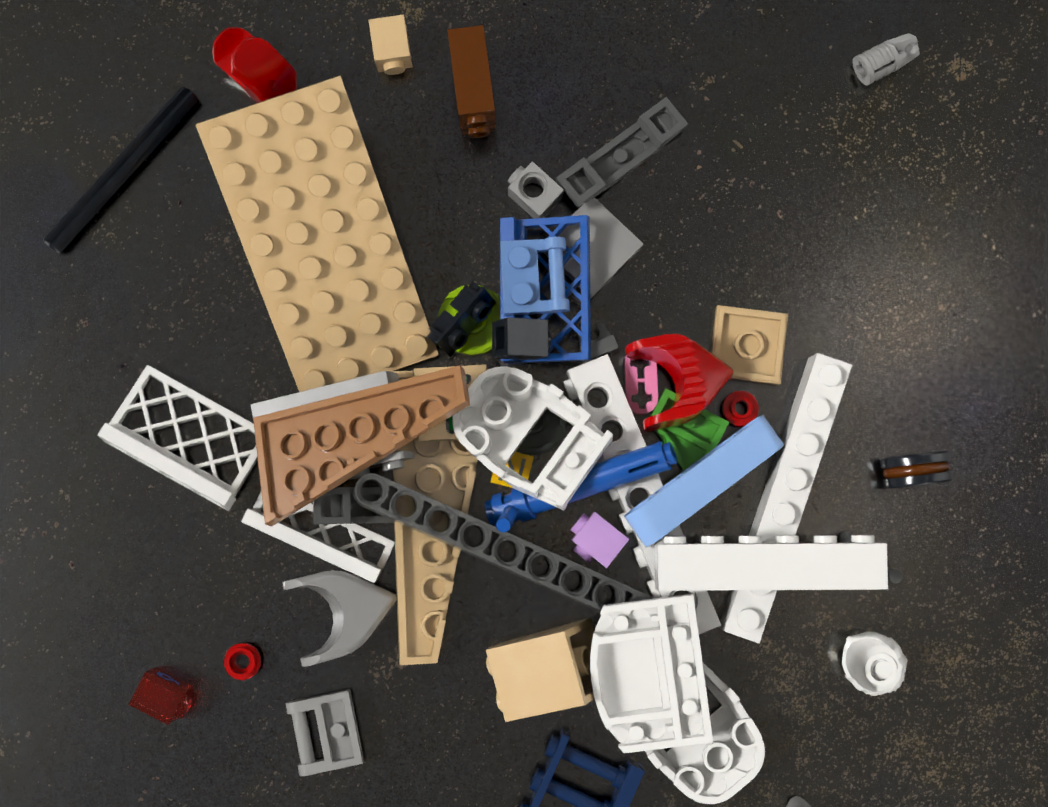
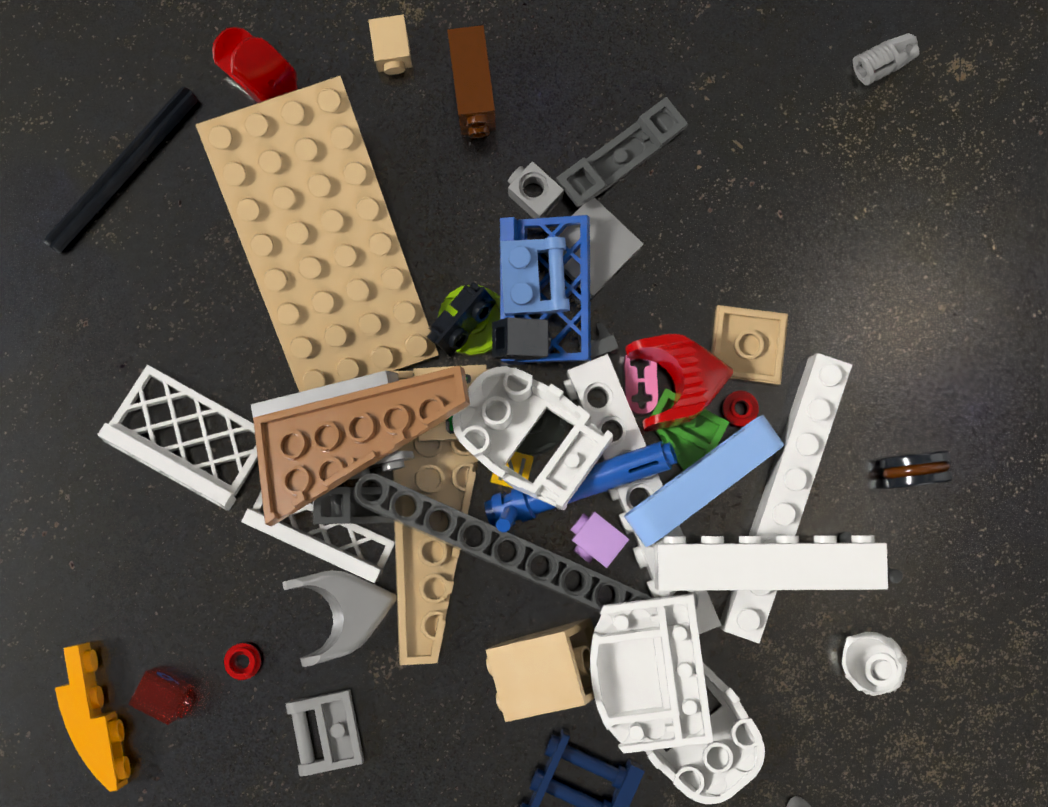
none -> light orange slope [55,642,131,792]

